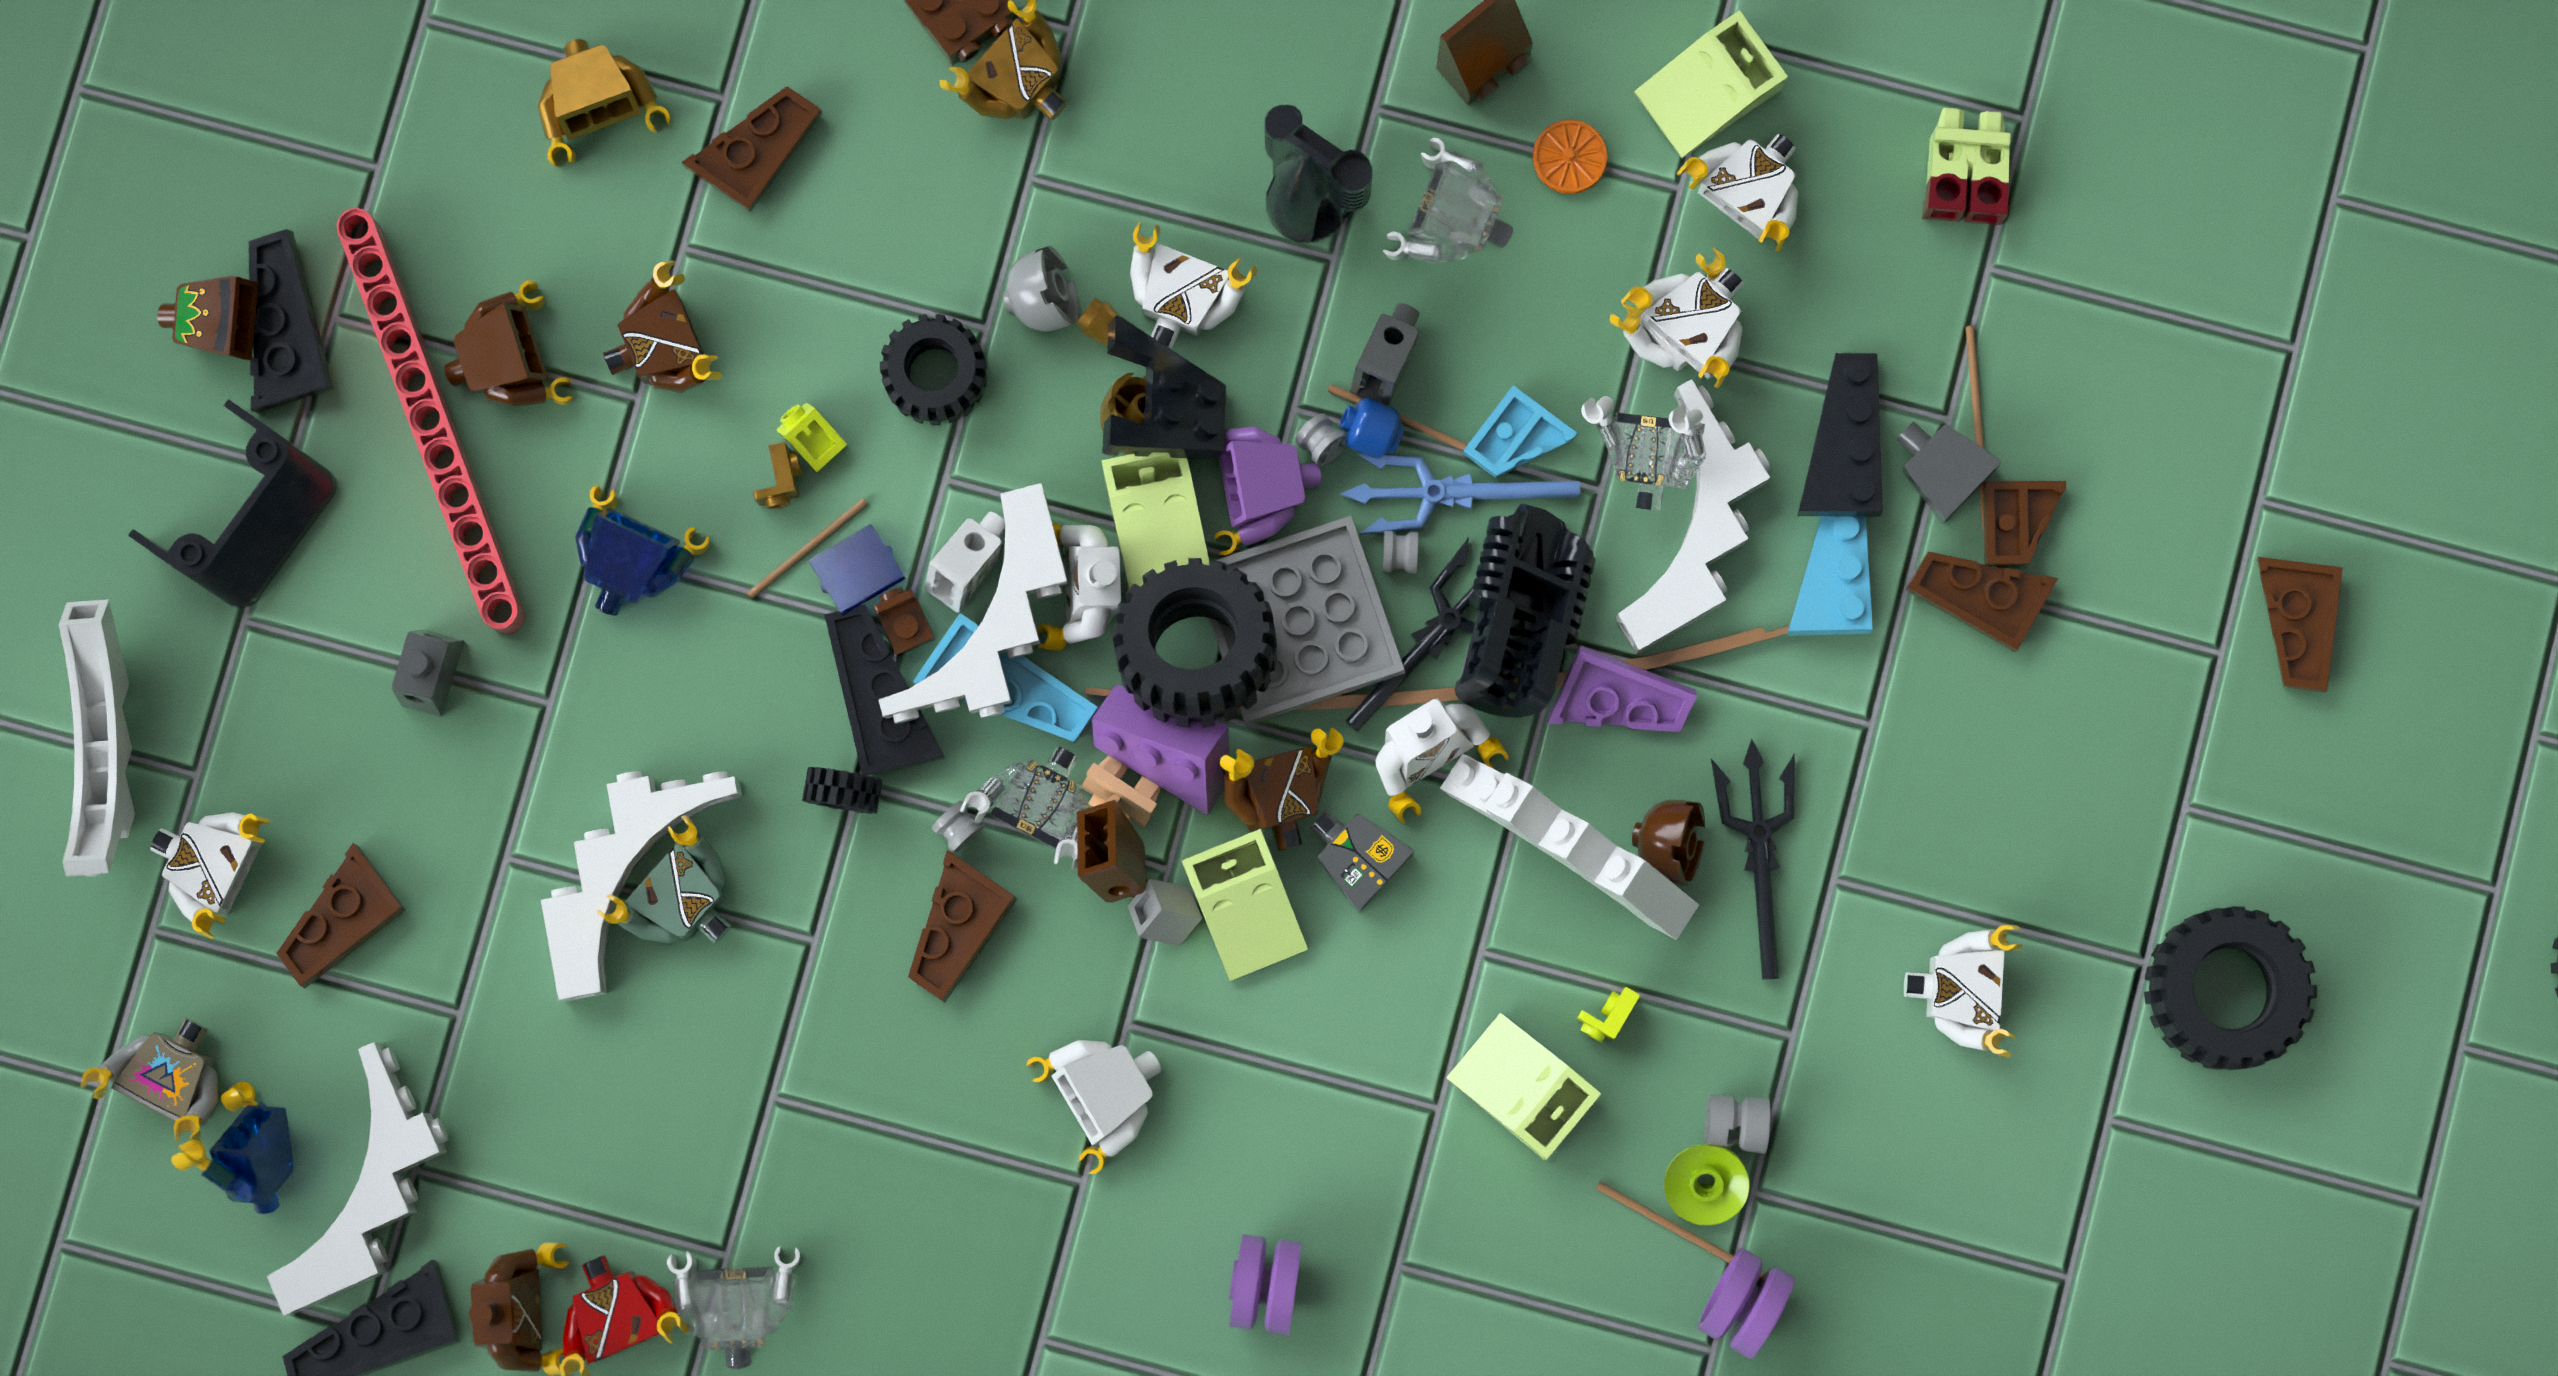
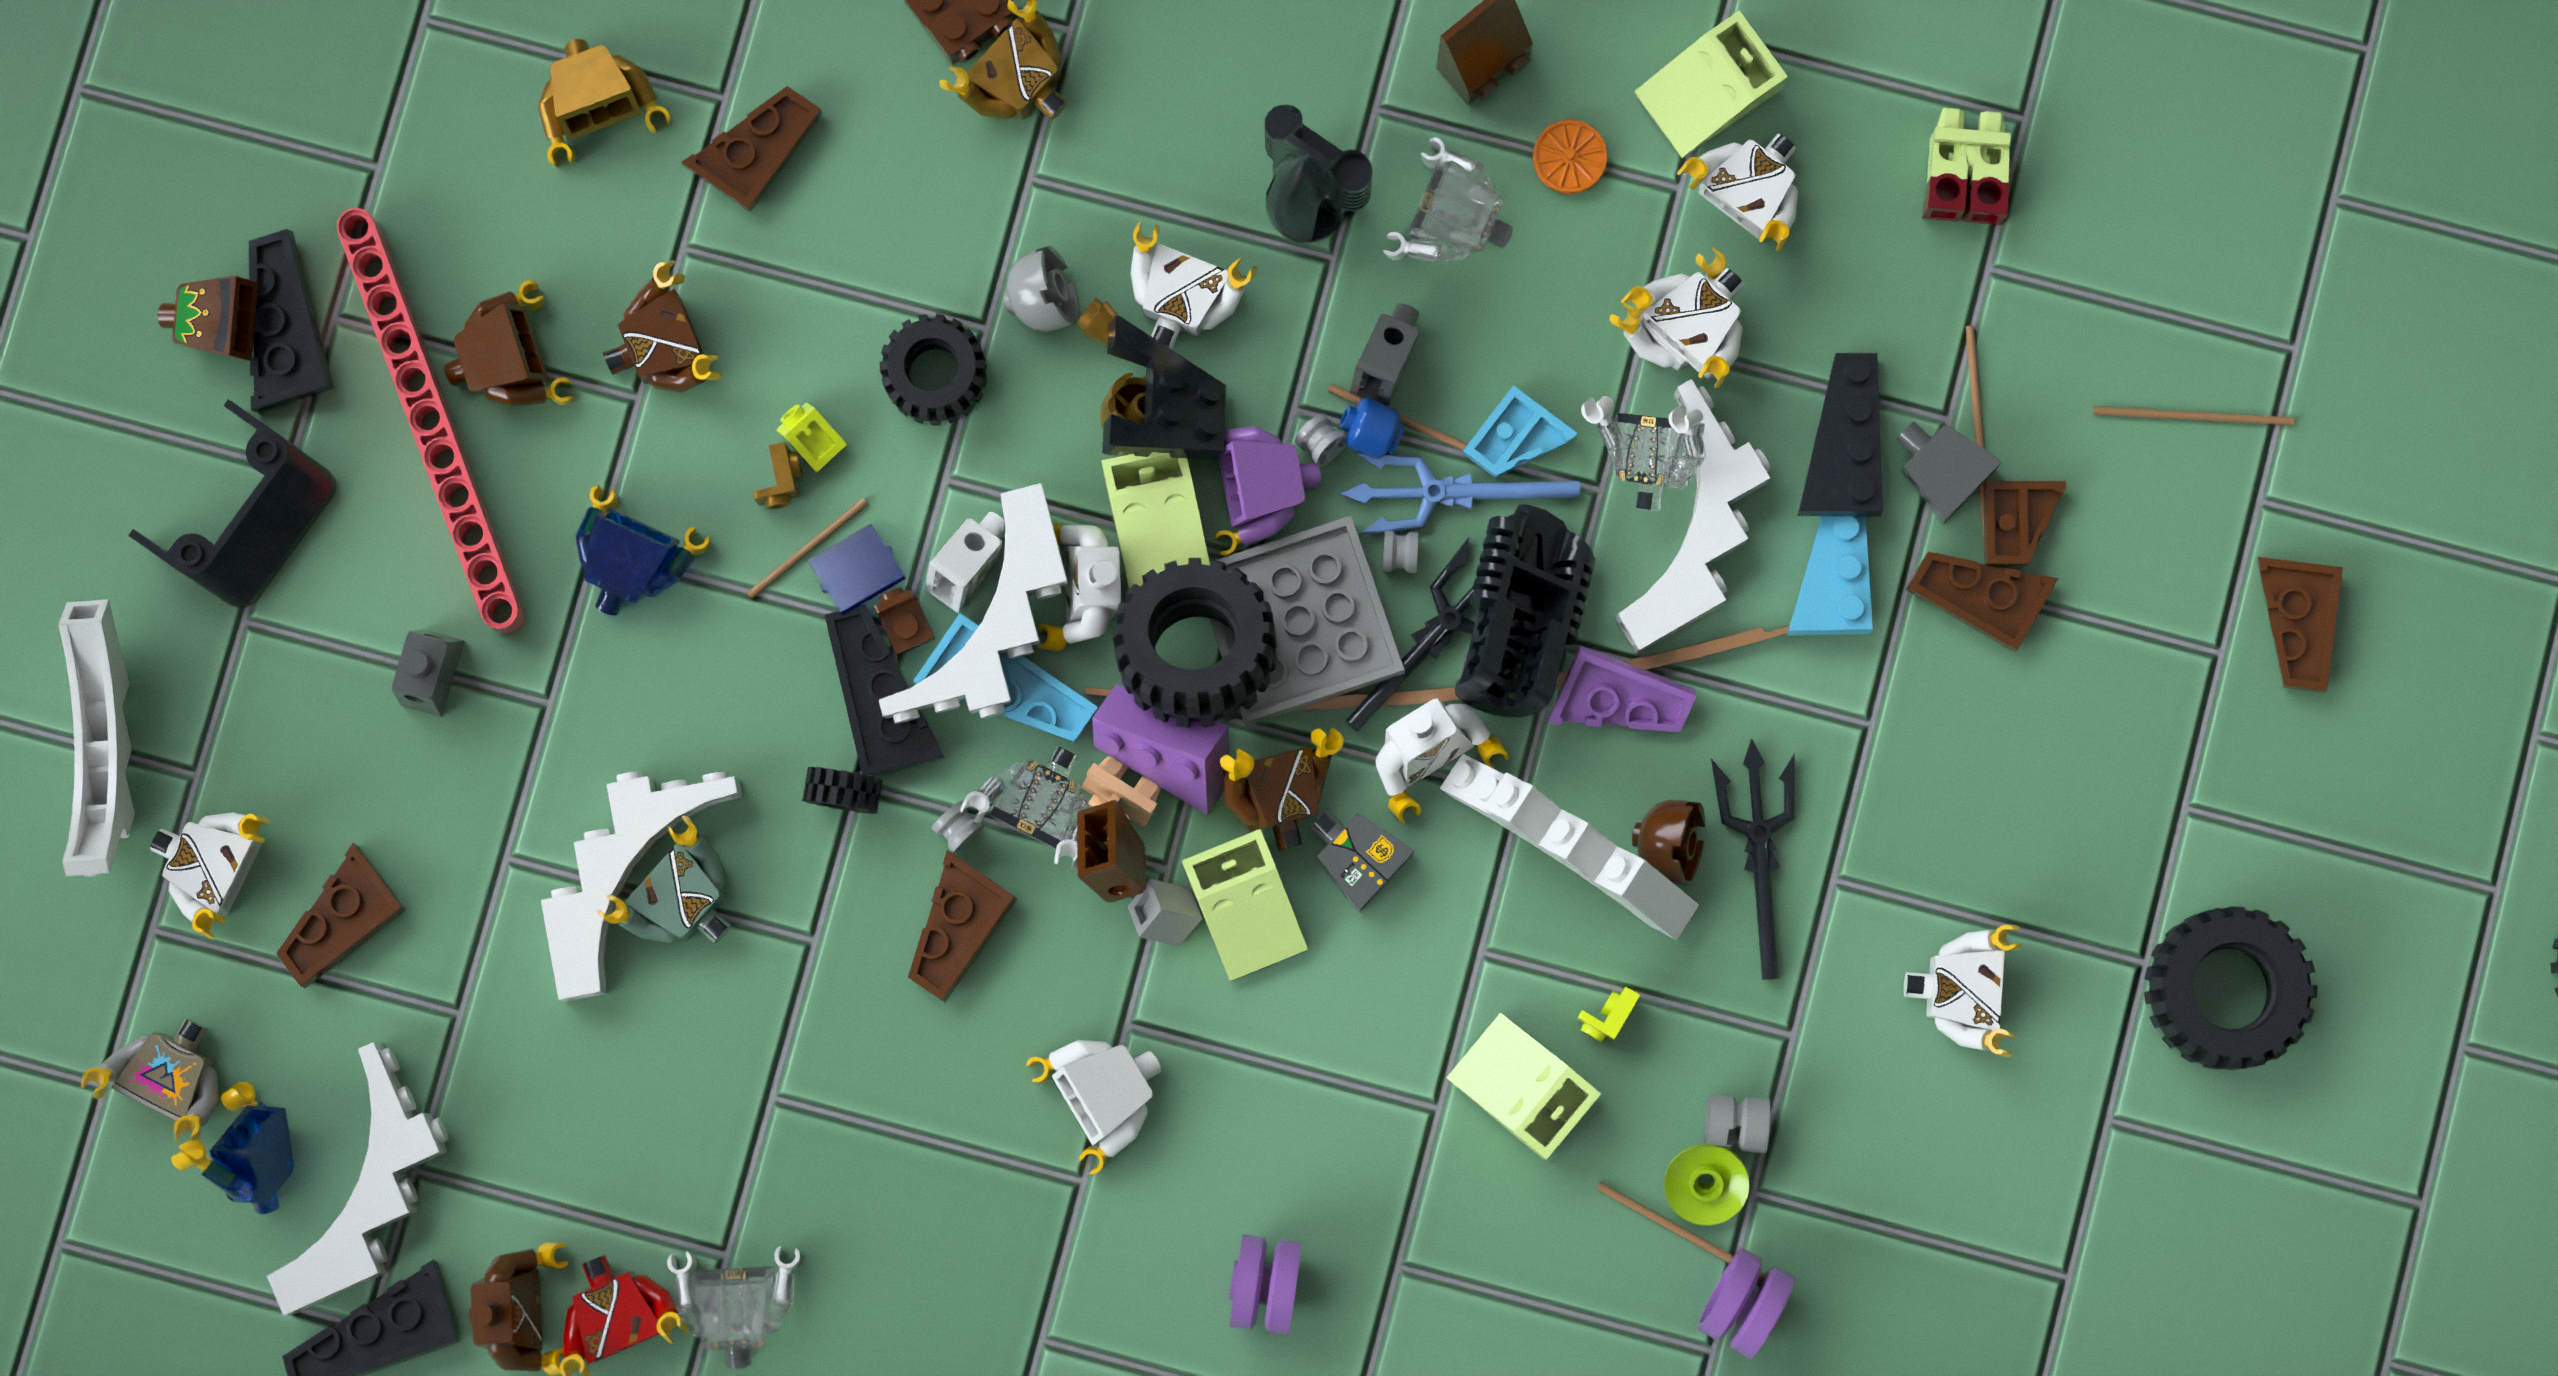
none -> medium nougat piece [2093,406,2294,426]

